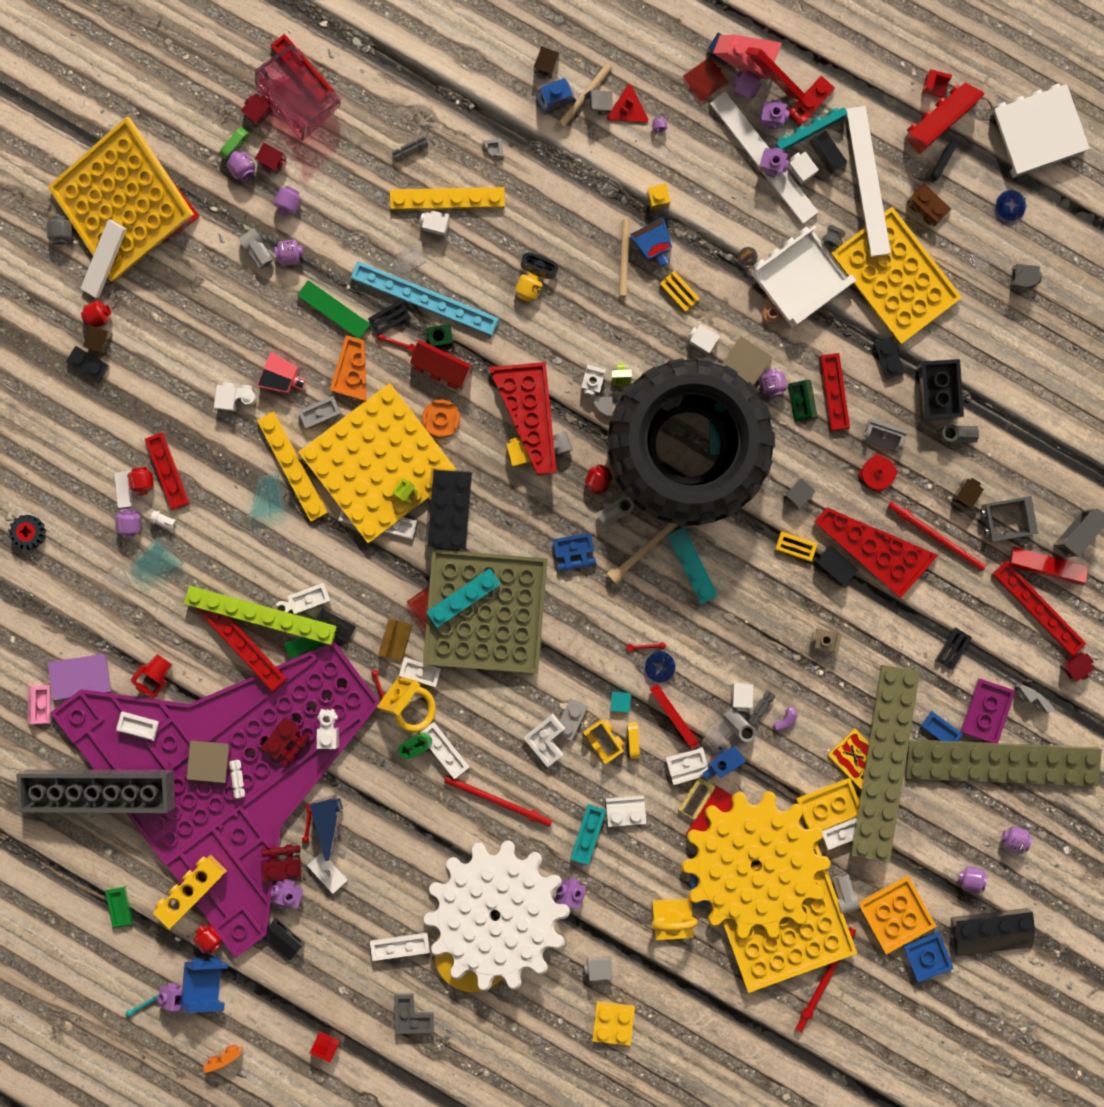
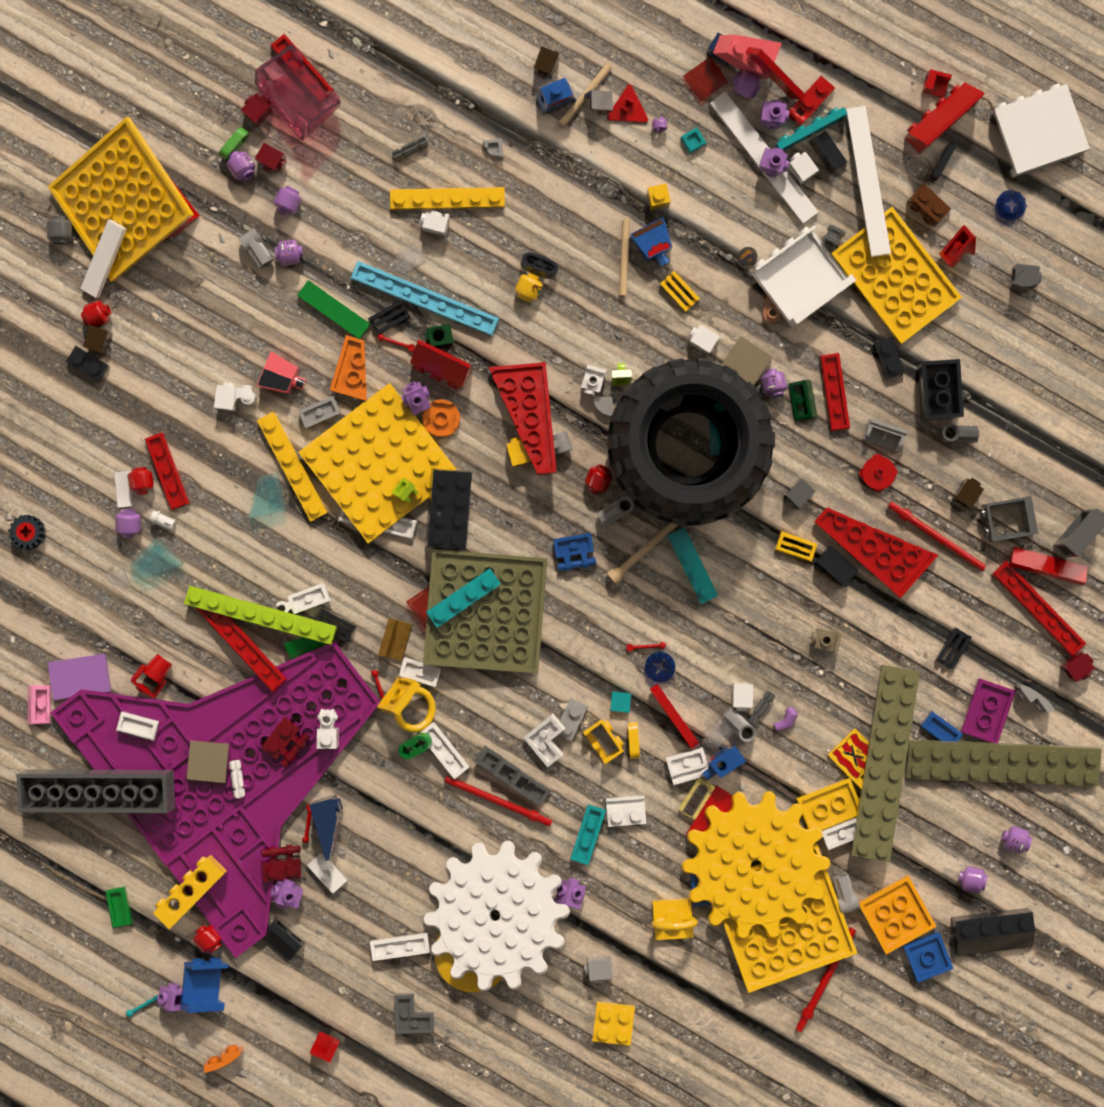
none -> medium lavender brick [401,382,431,415]
none -> dark grey slope [474,745,551,806]
none -> teal tile [680,127,707,154]
none -> red slope [939,225,976,268]

